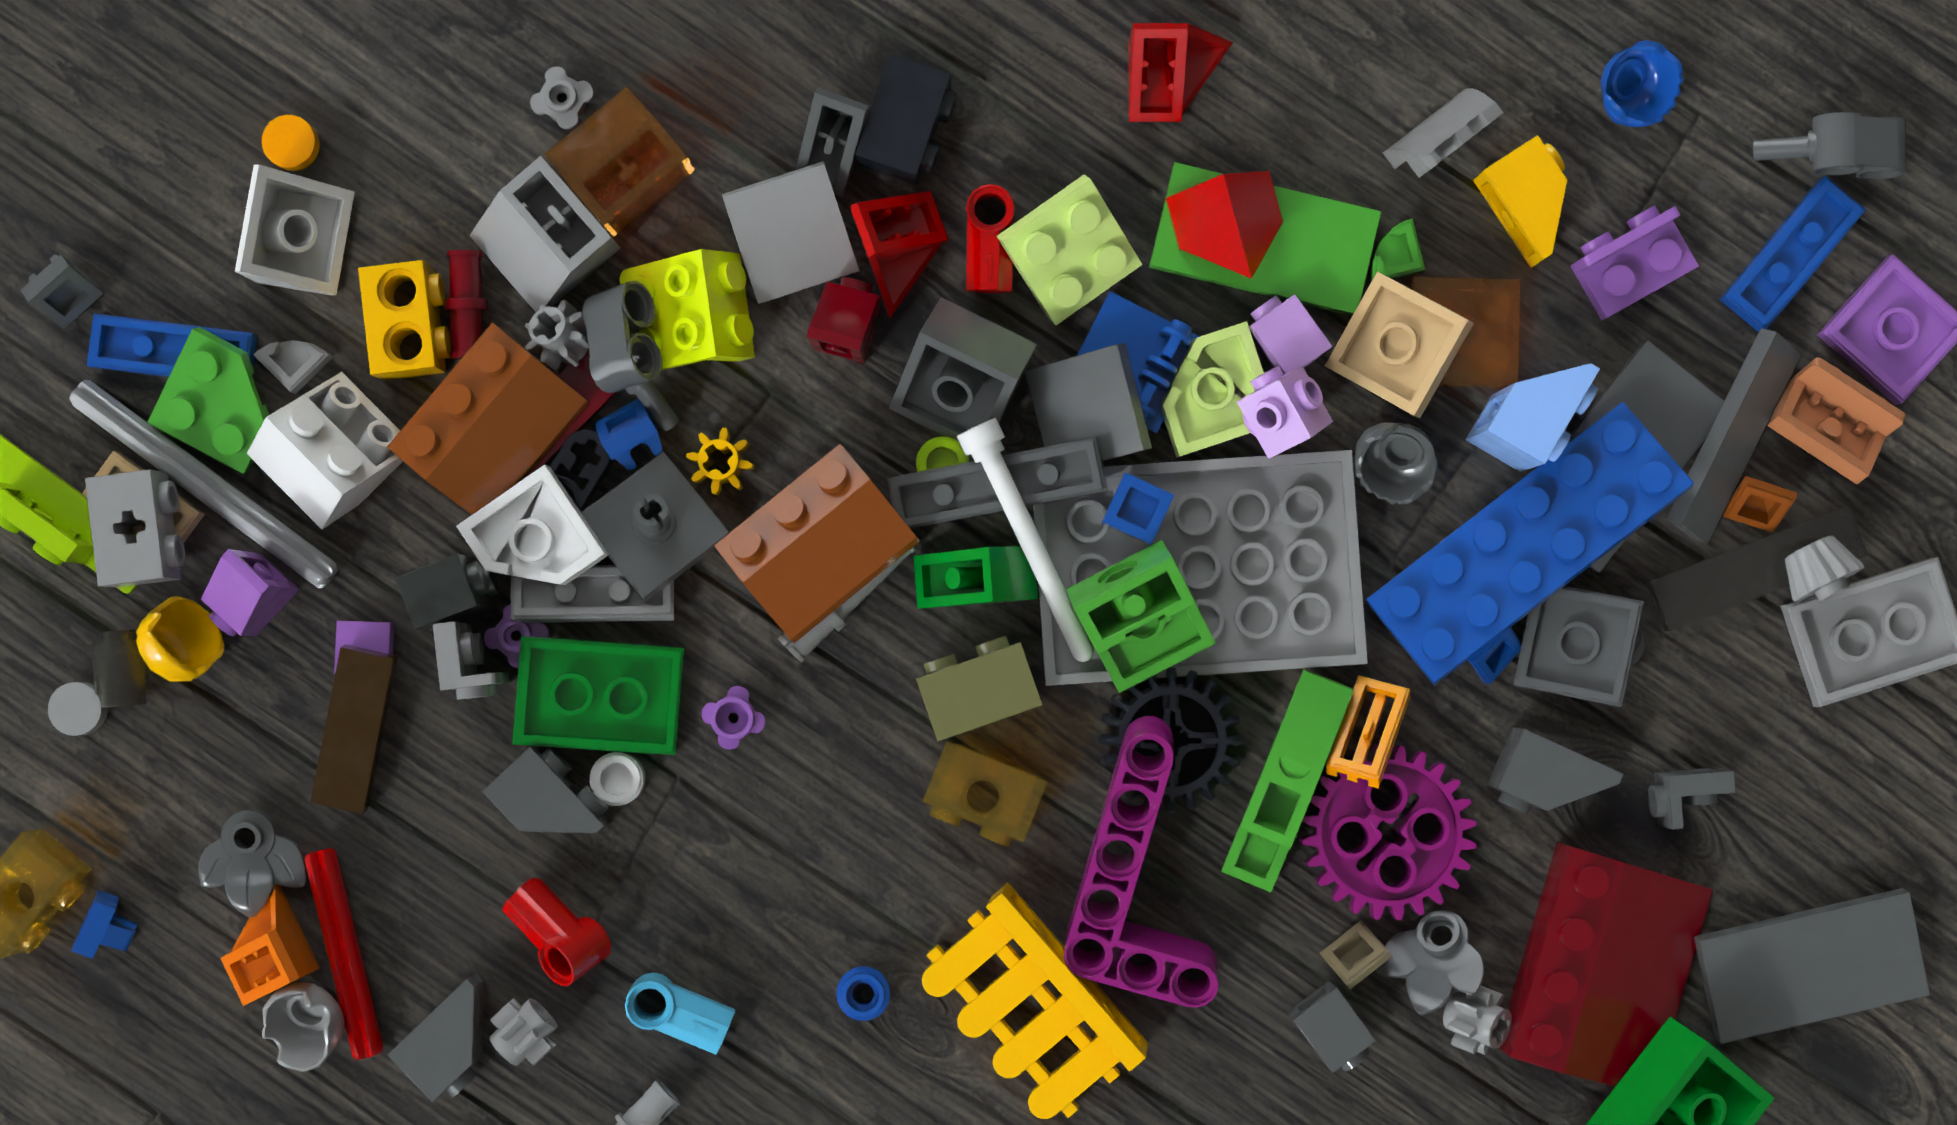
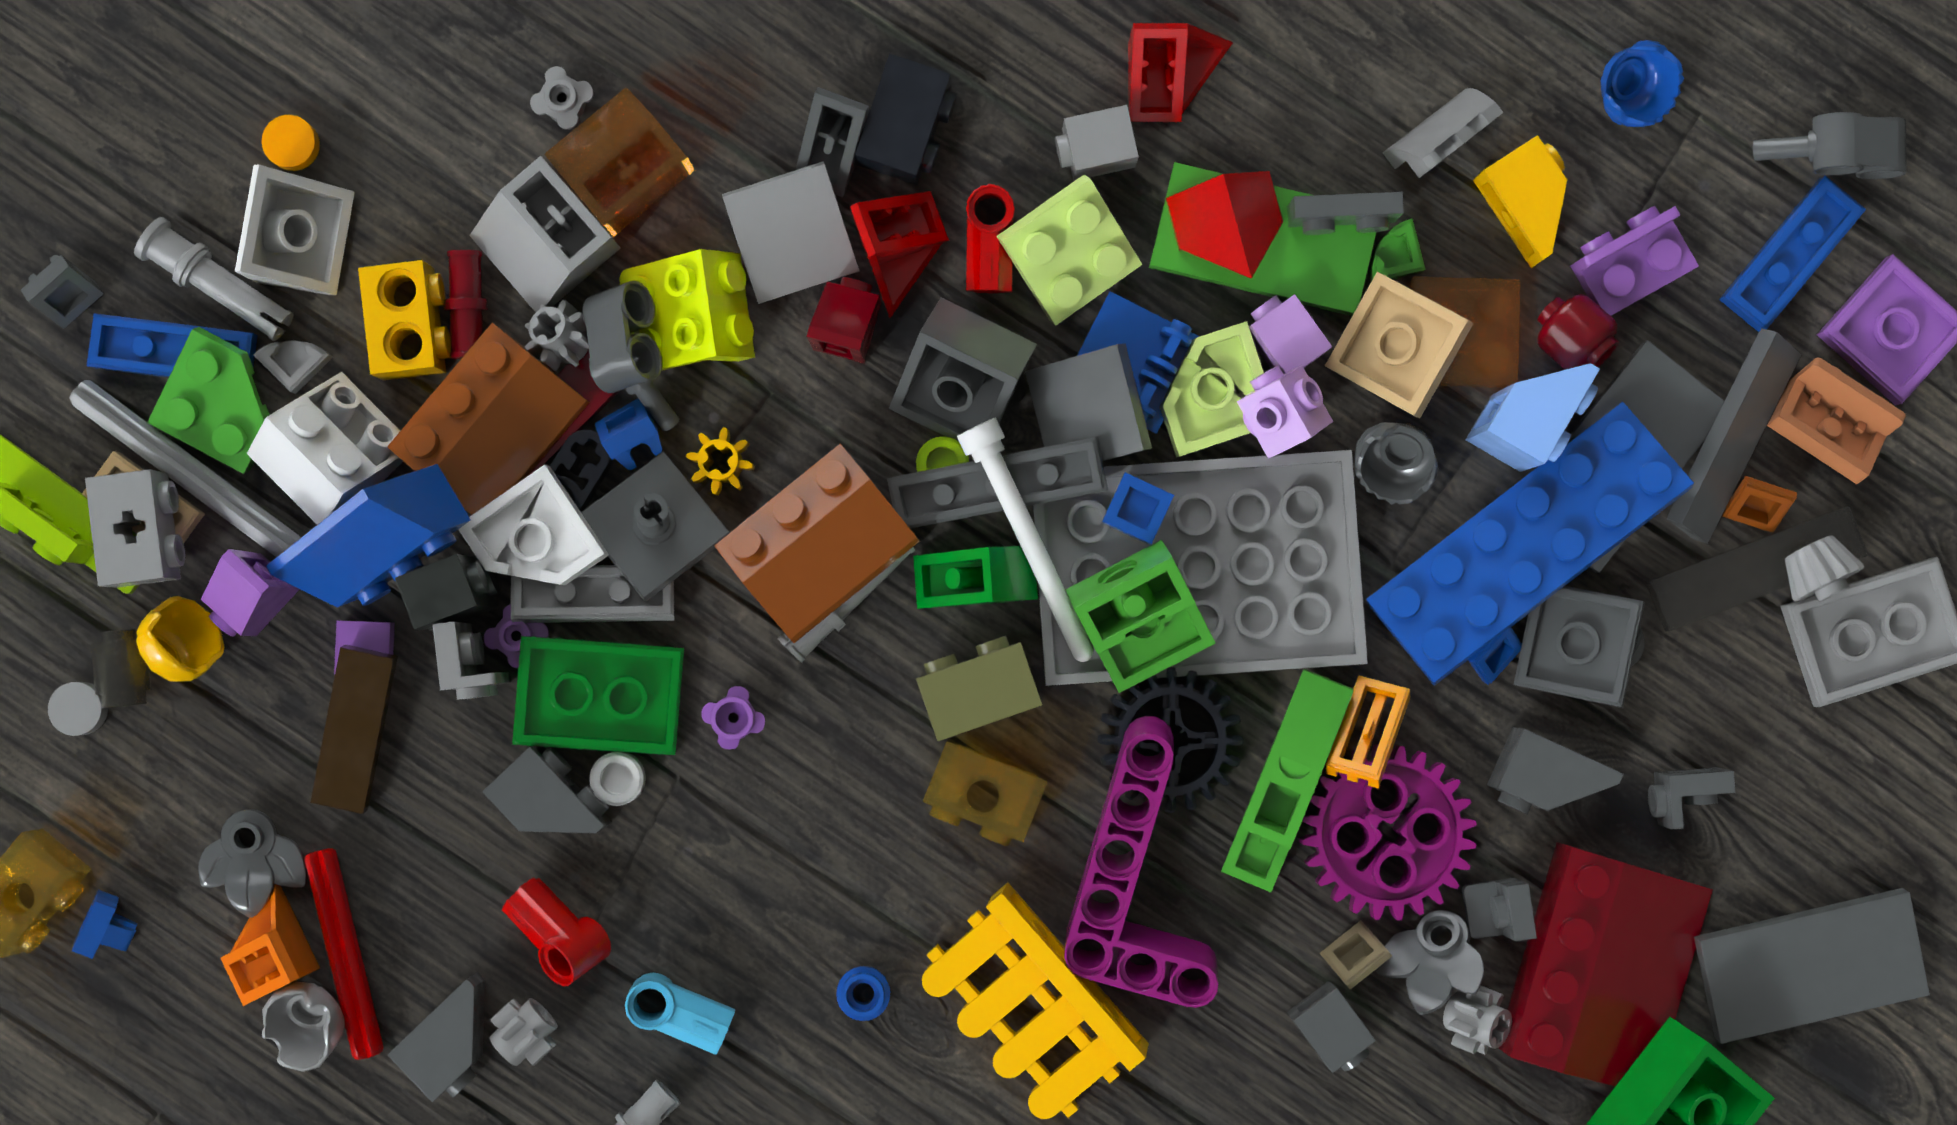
none -> light grey pin [134,217,294,341]
none -> blue slope [266,464,471,607]
none -> light grey brick [1055,105,1139,181]
none -> dark grey plate [1287,192,1404,235]
none -> dark grey bracket [1462,878,1537,941]
none -> dark red head [1537,294,1619,370]

